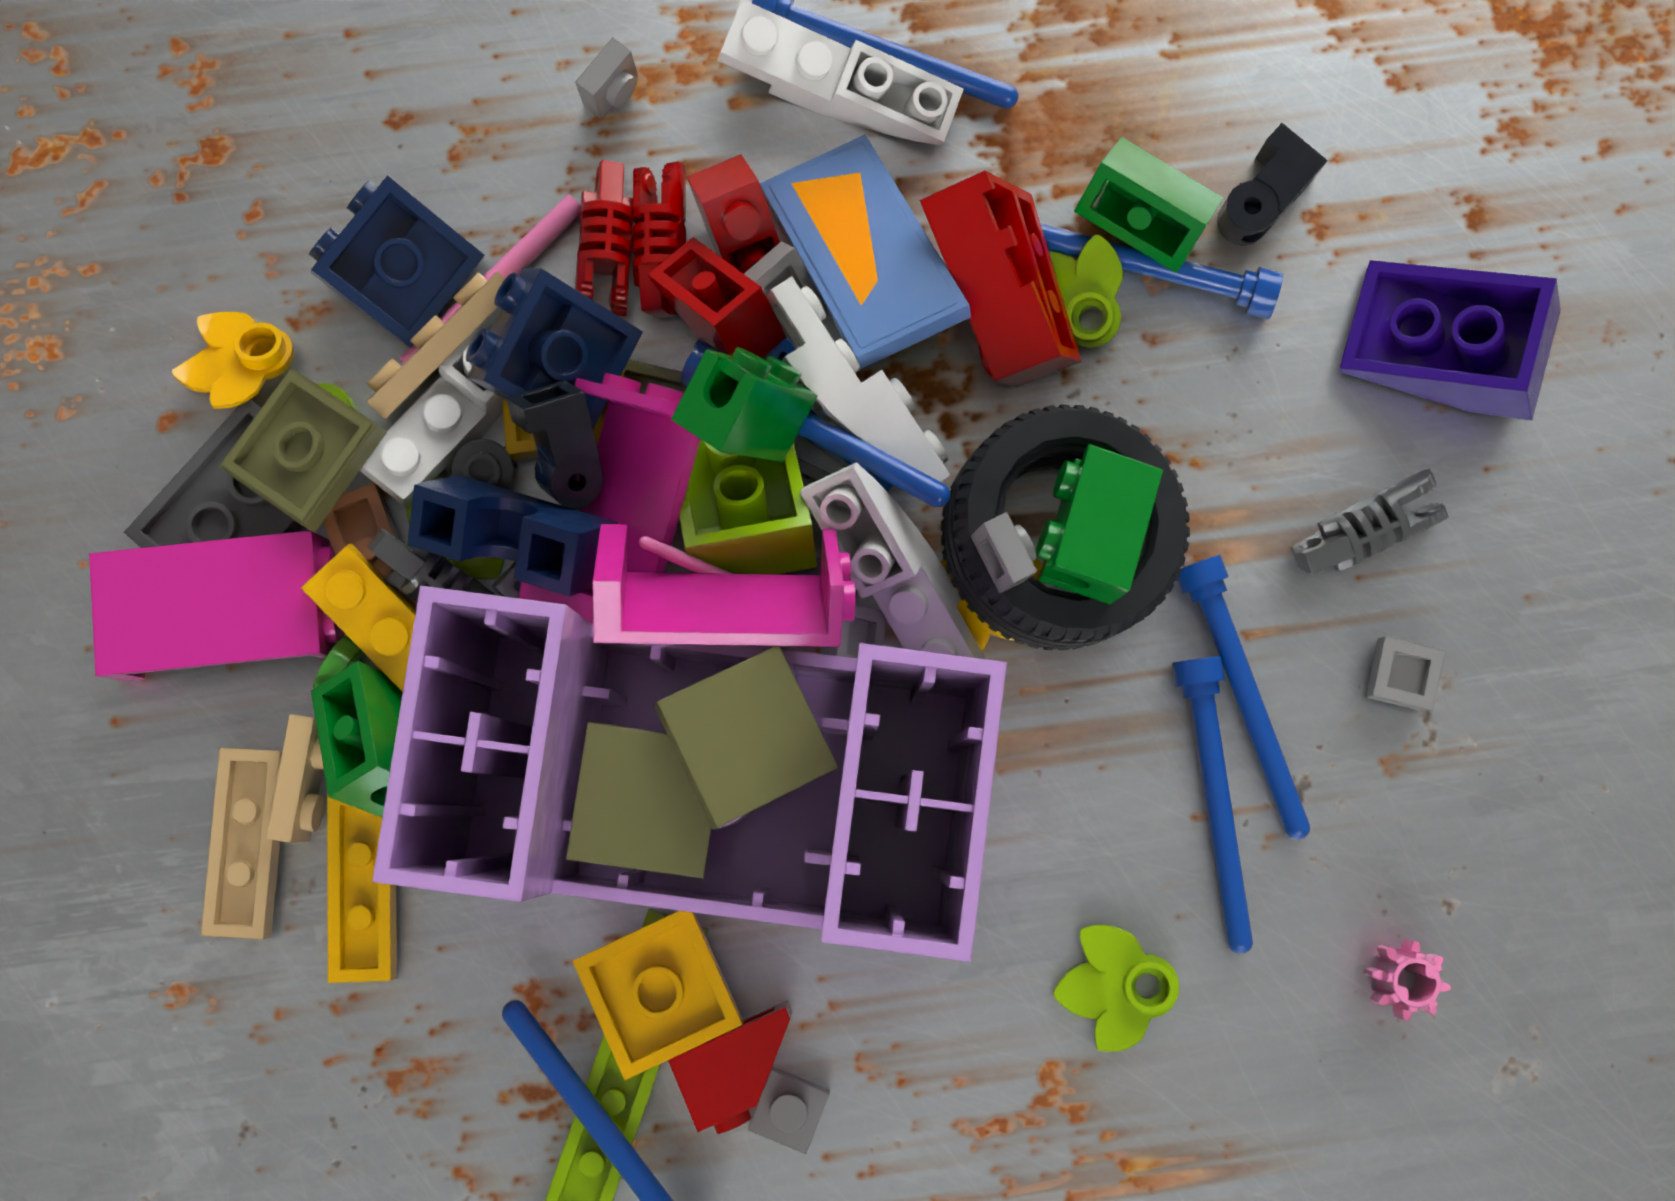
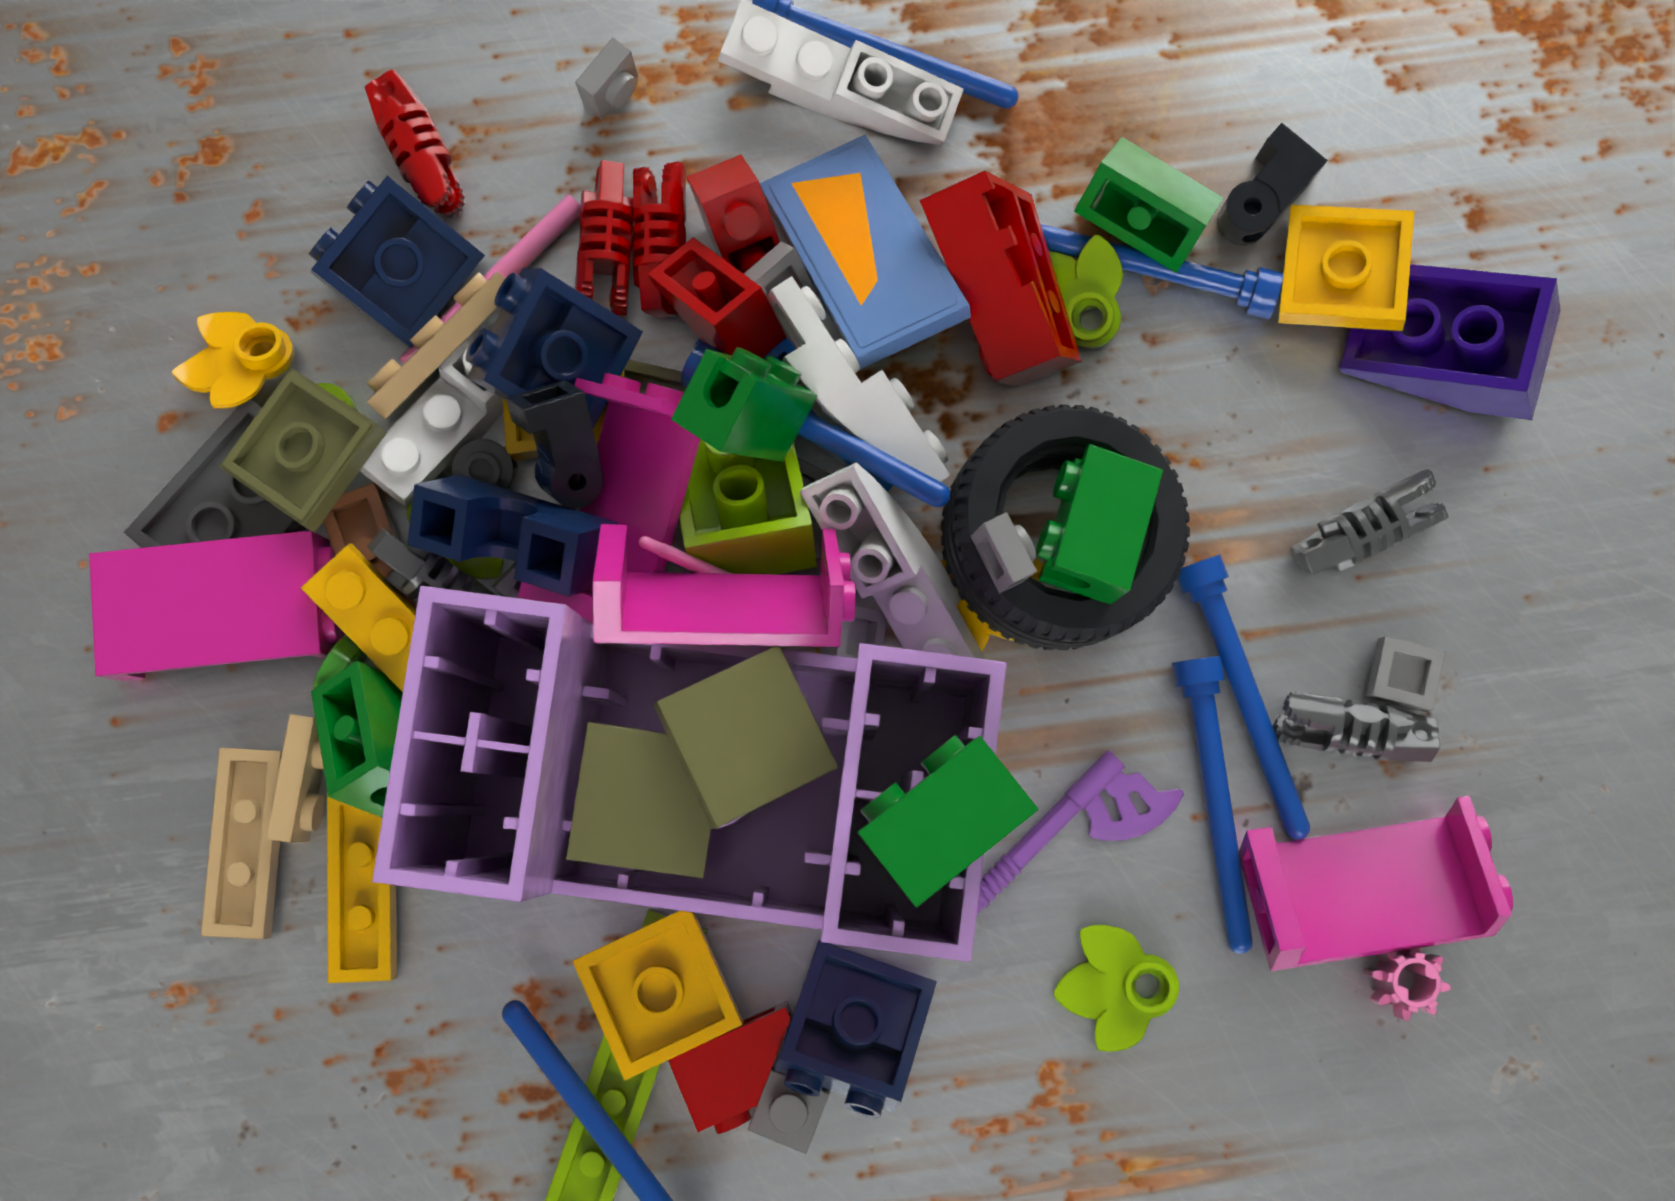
none -> red hinge [364,69,465,218]
none -> dark blue plate [774,940,937,1118]
none -> green brick [857,735,1039,908]
none -> medium lavender piece [977,750,1184,915]
none -> dark pink panel [1239,796,1513,971]
none -> dark grey hinge [1273,692,1440,762]
none -> yellow plate [1278,204,1415,331]

